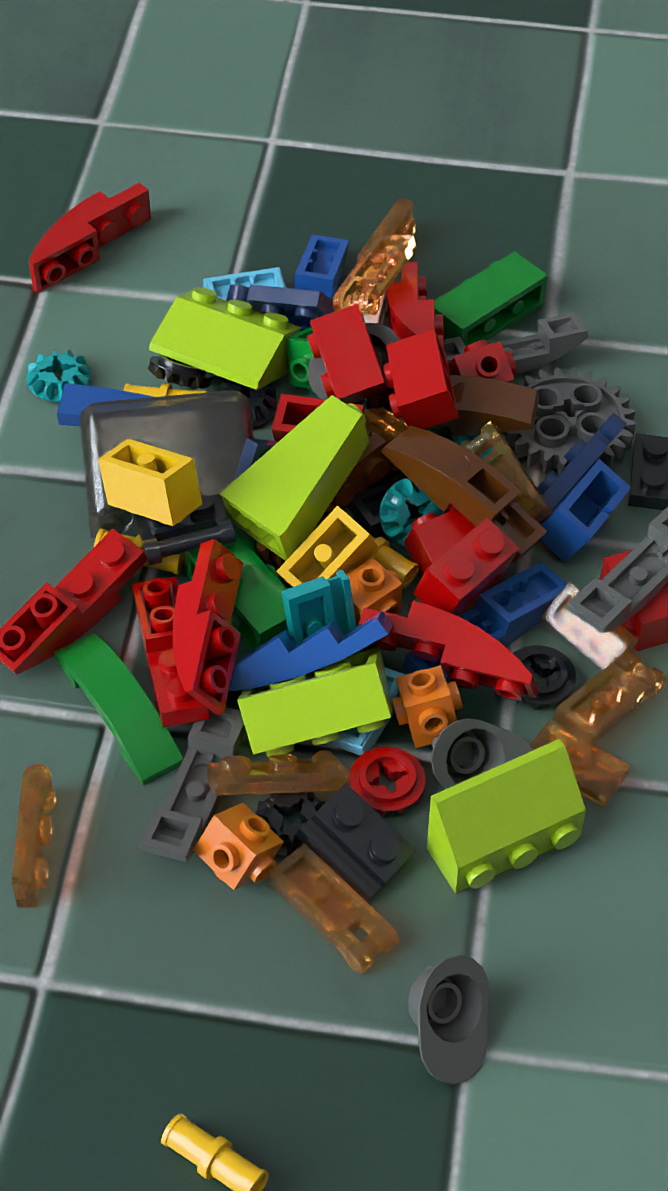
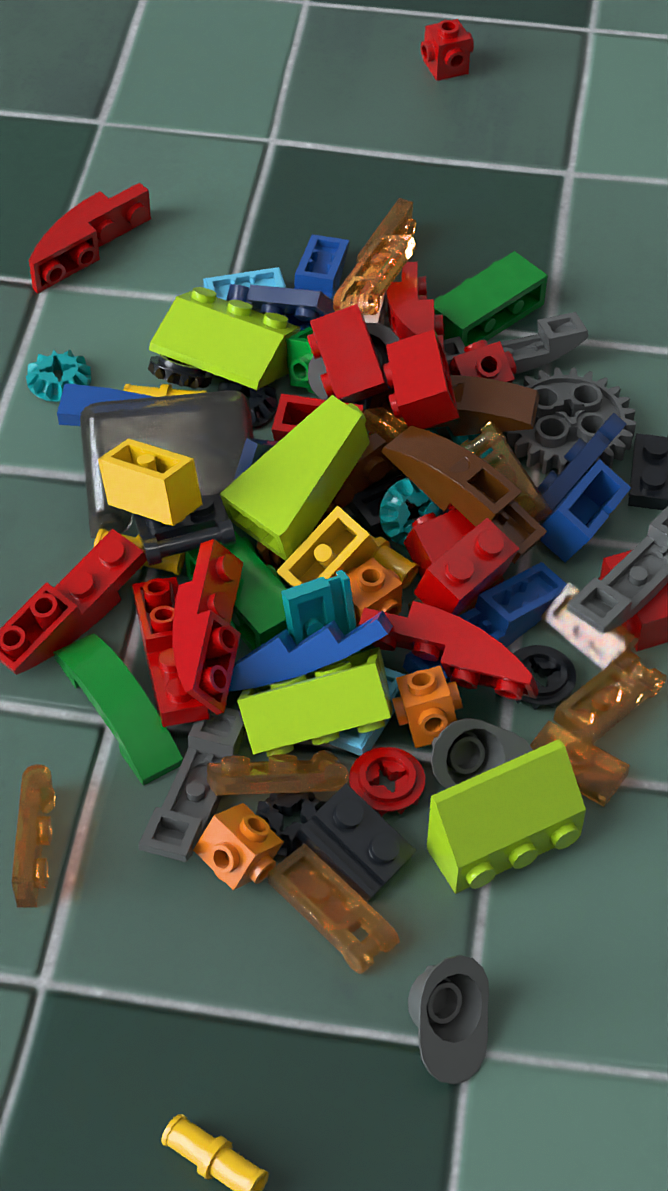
none -> red brick [421,19,474,81]

